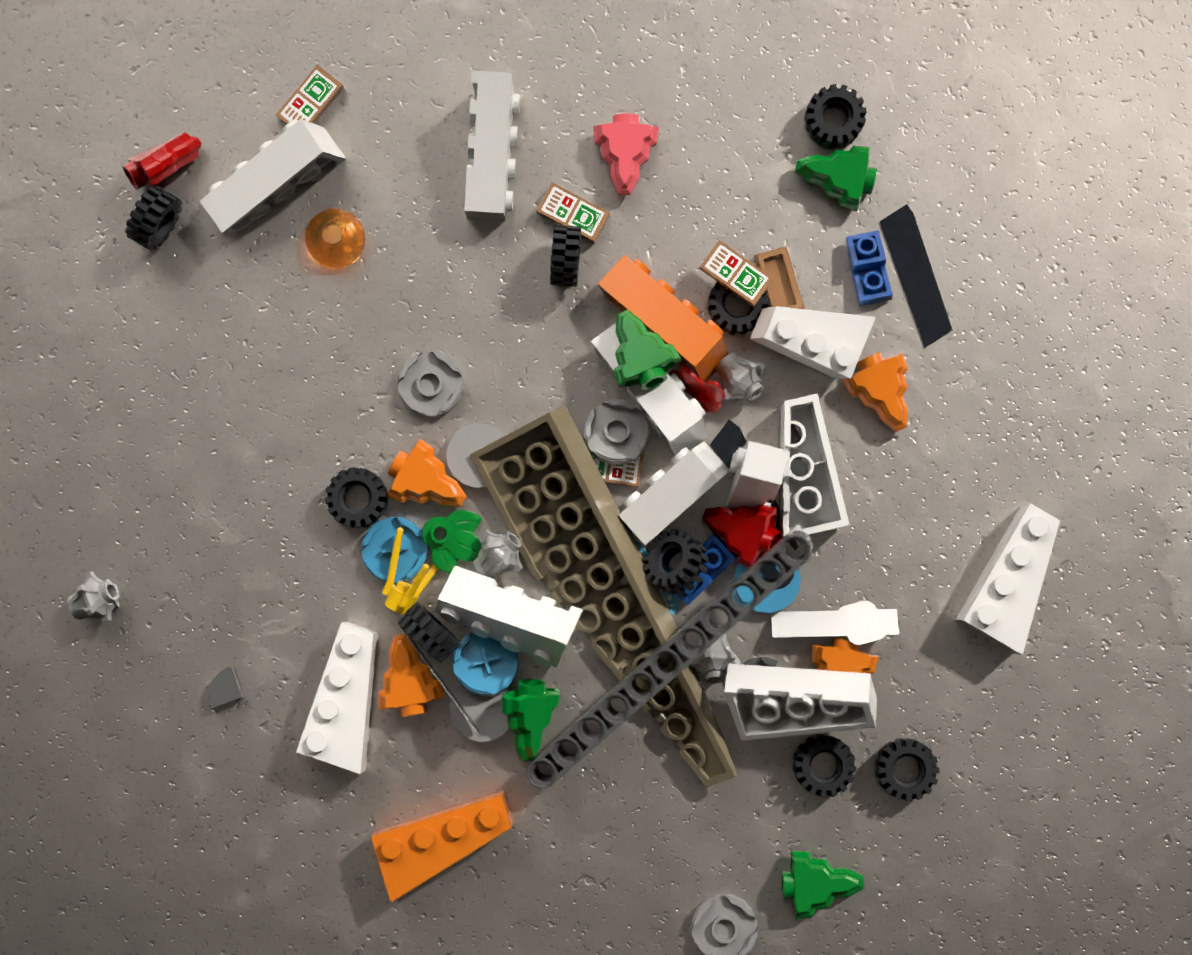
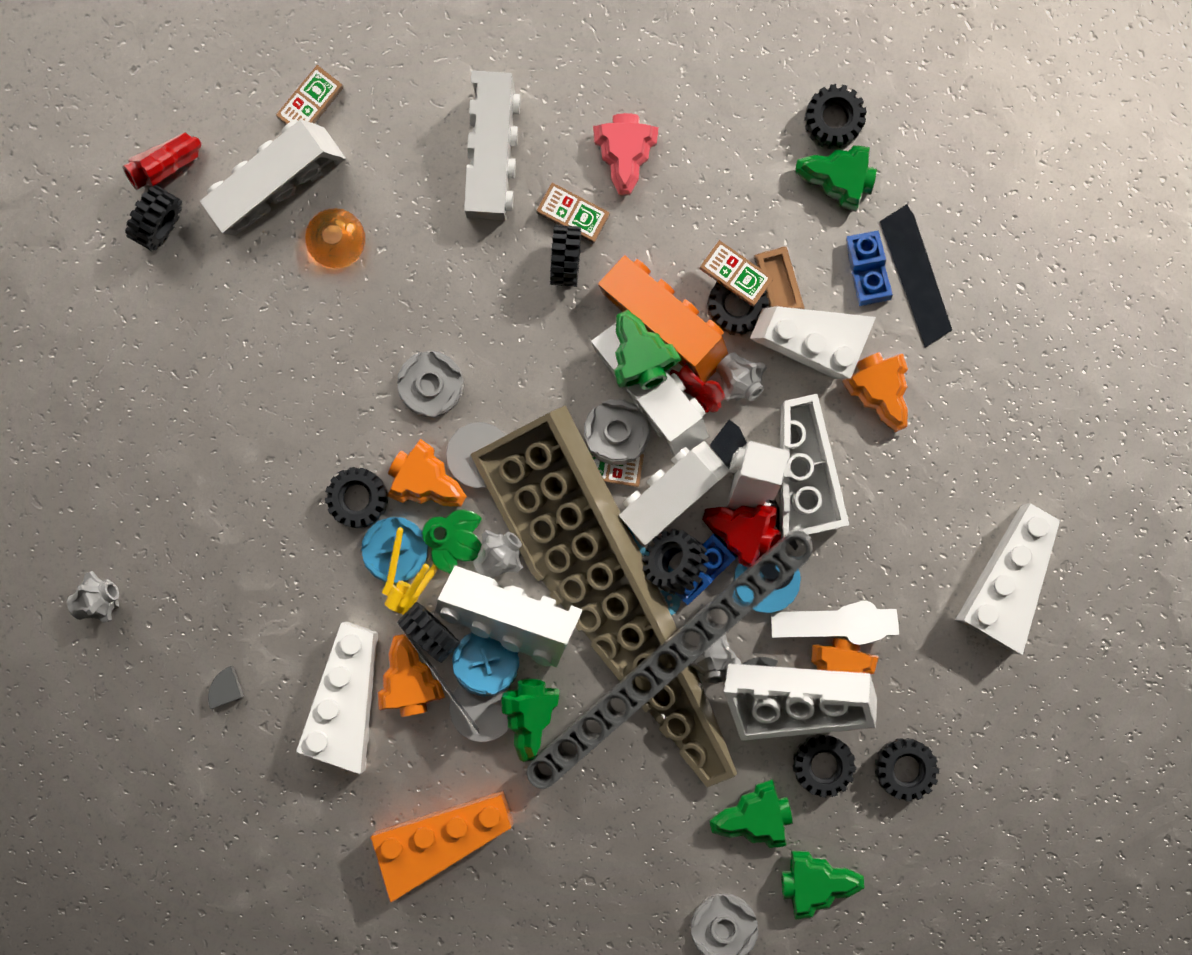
none -> green rock [709,779,793,848]

